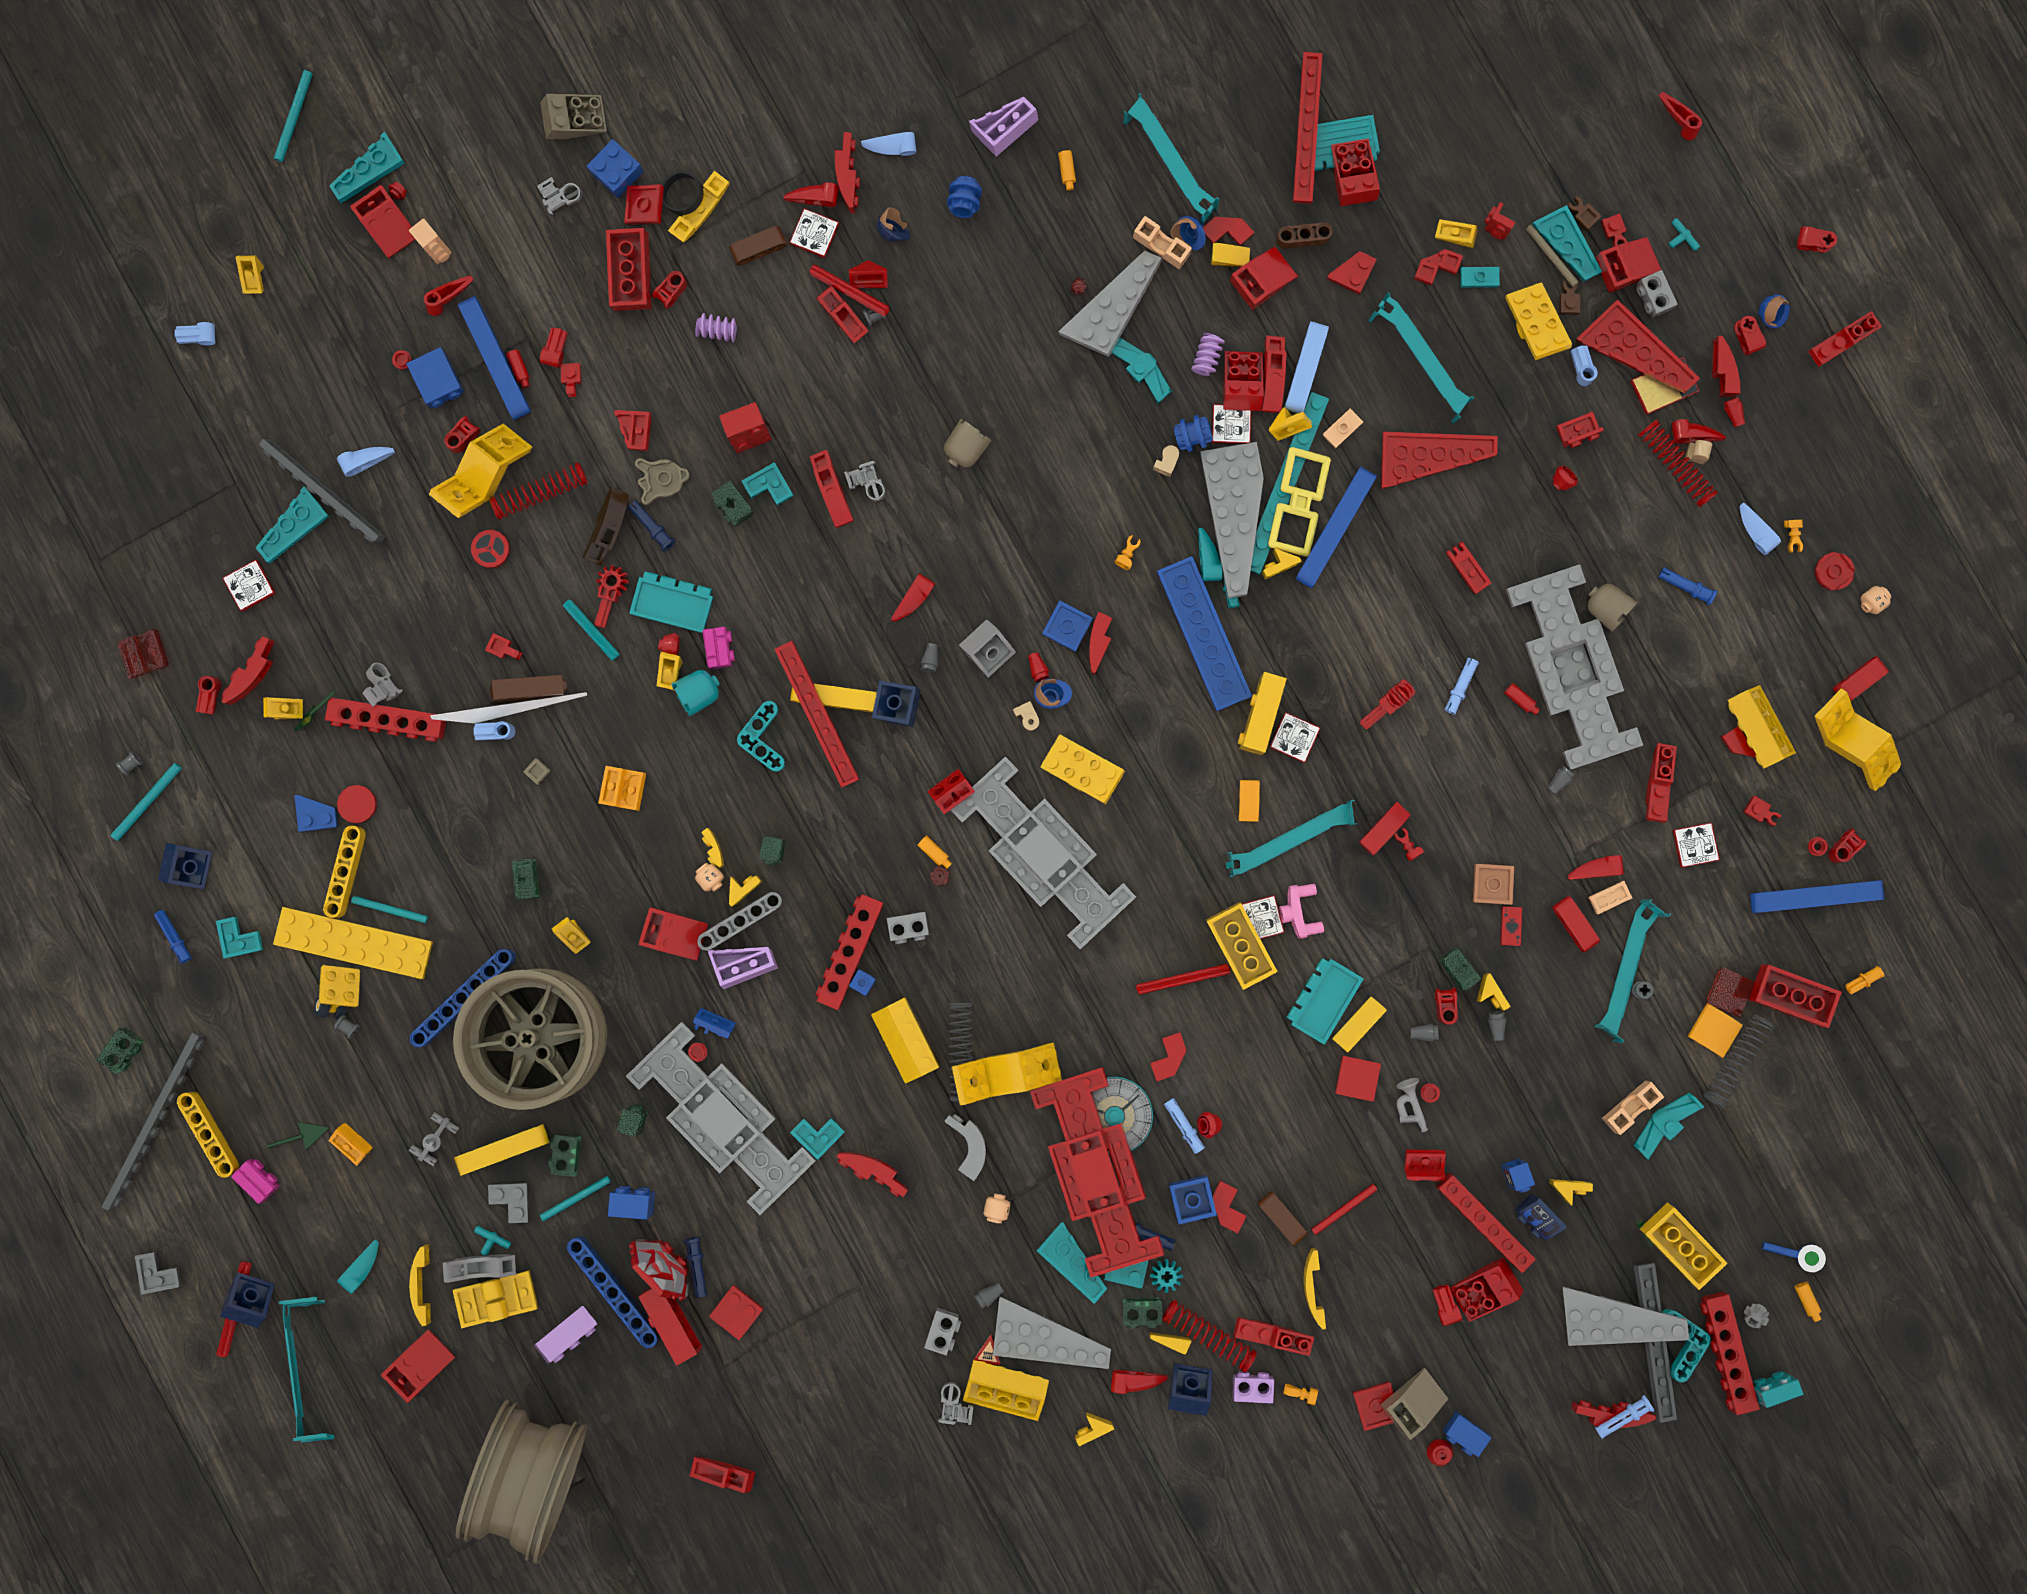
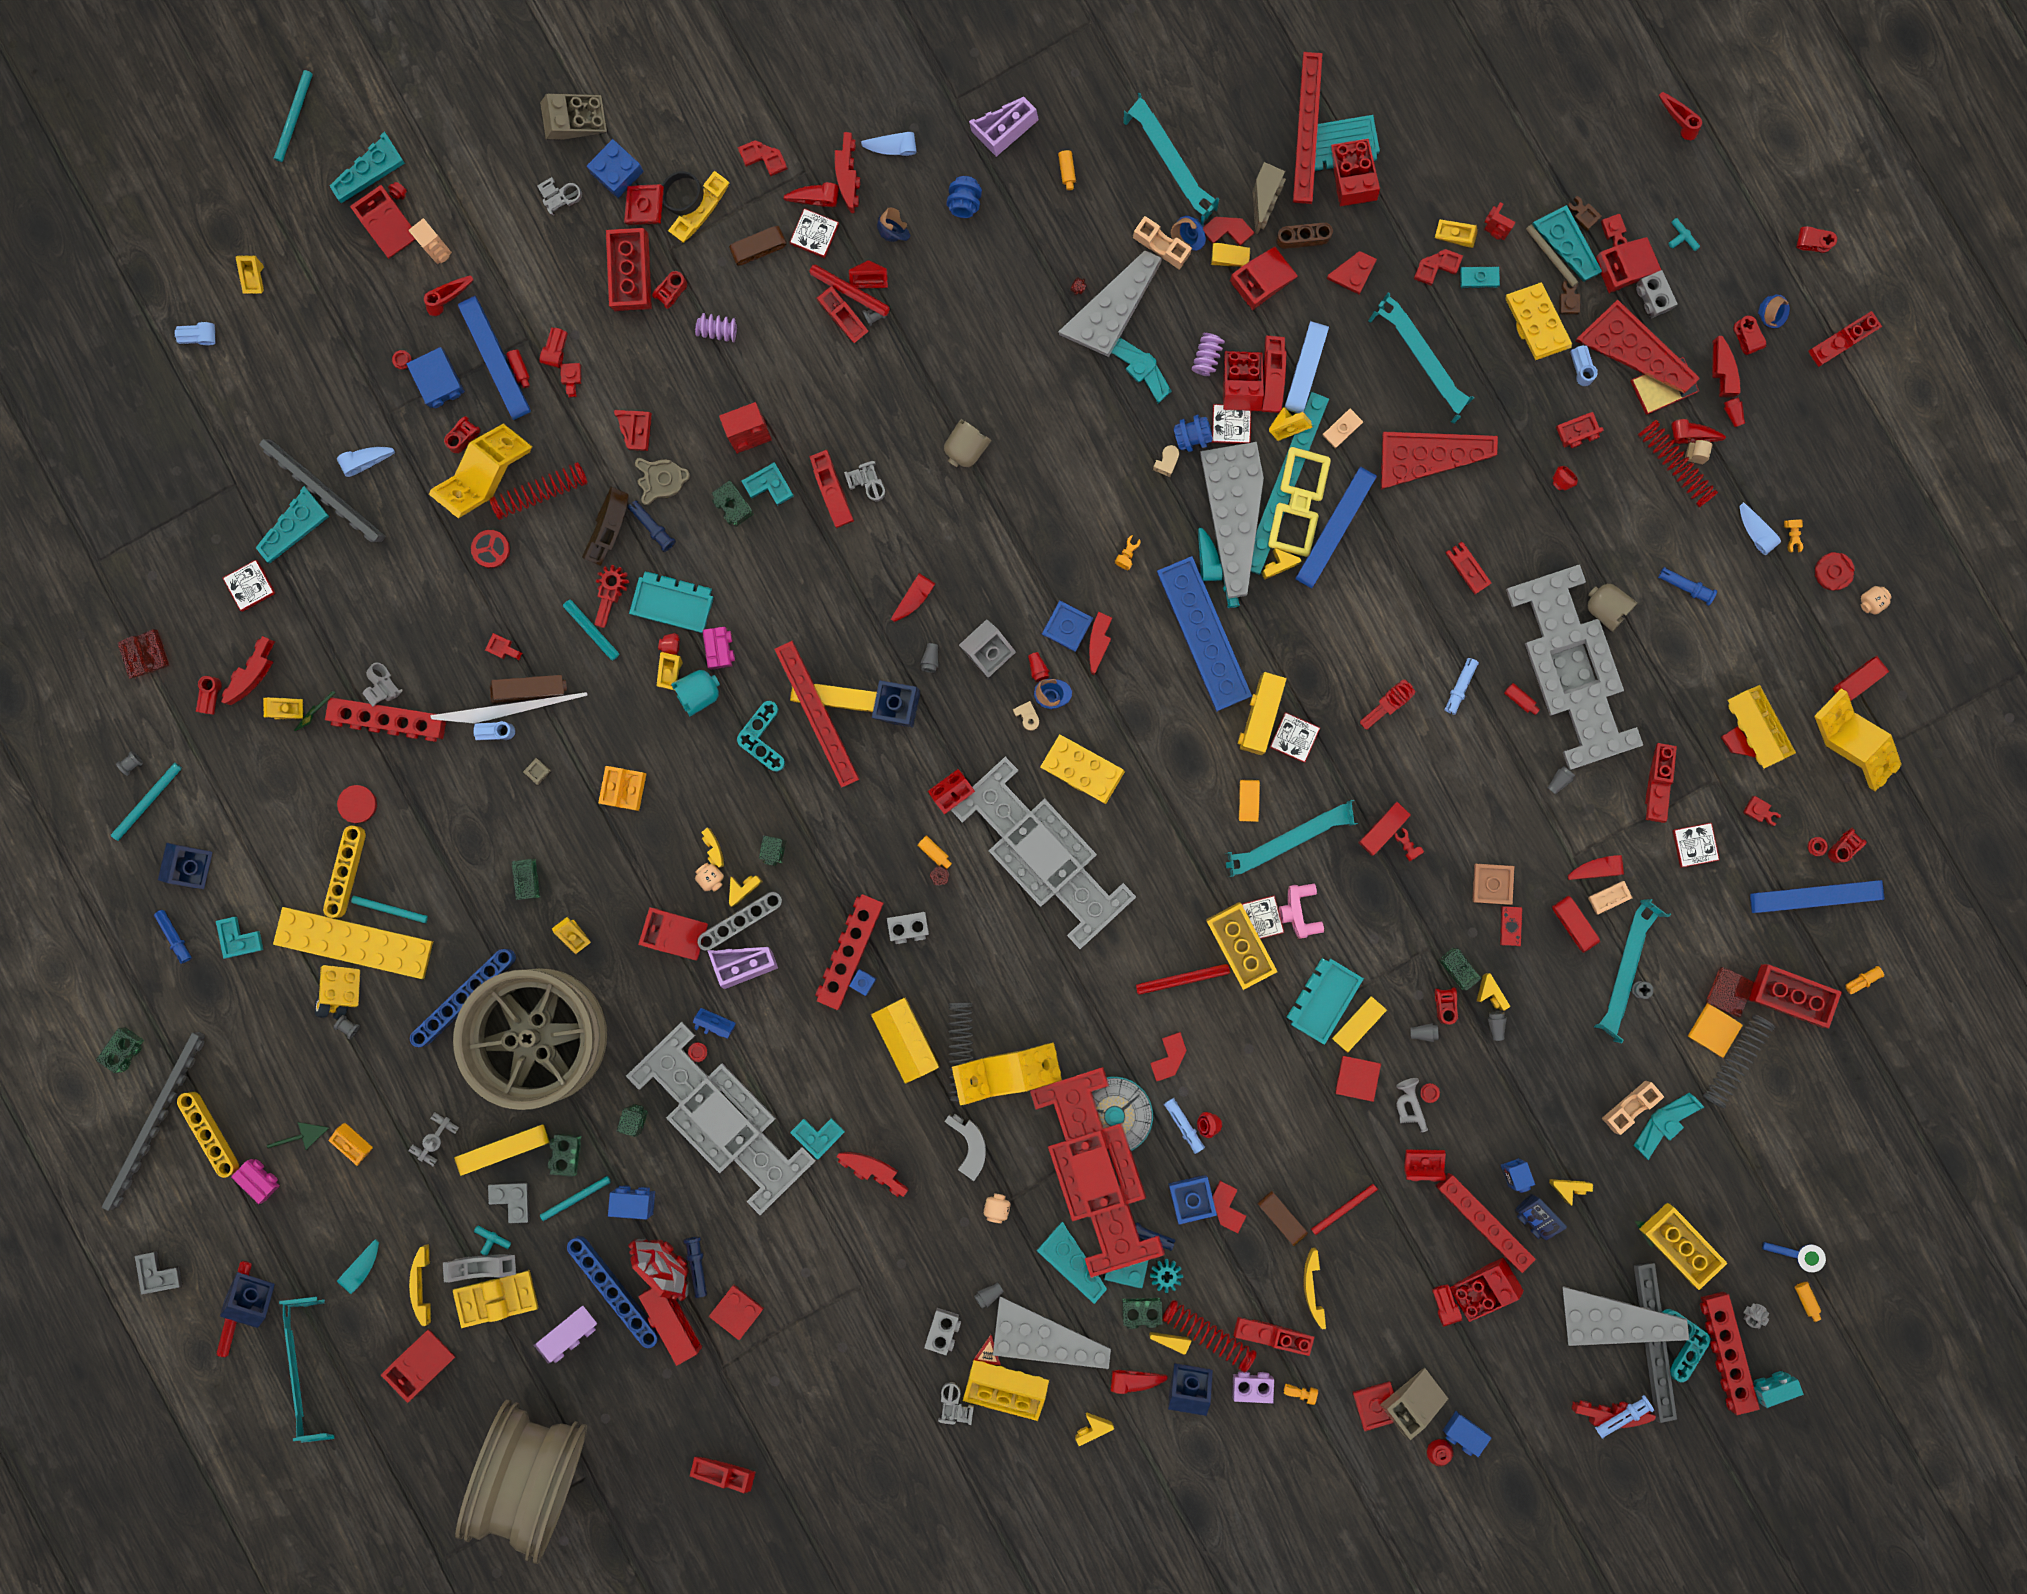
blue wing [294,795,339,832] -> none
none -> red tile [738,140,788,176]
none -> dark tan slope [1253,162,1286,234]

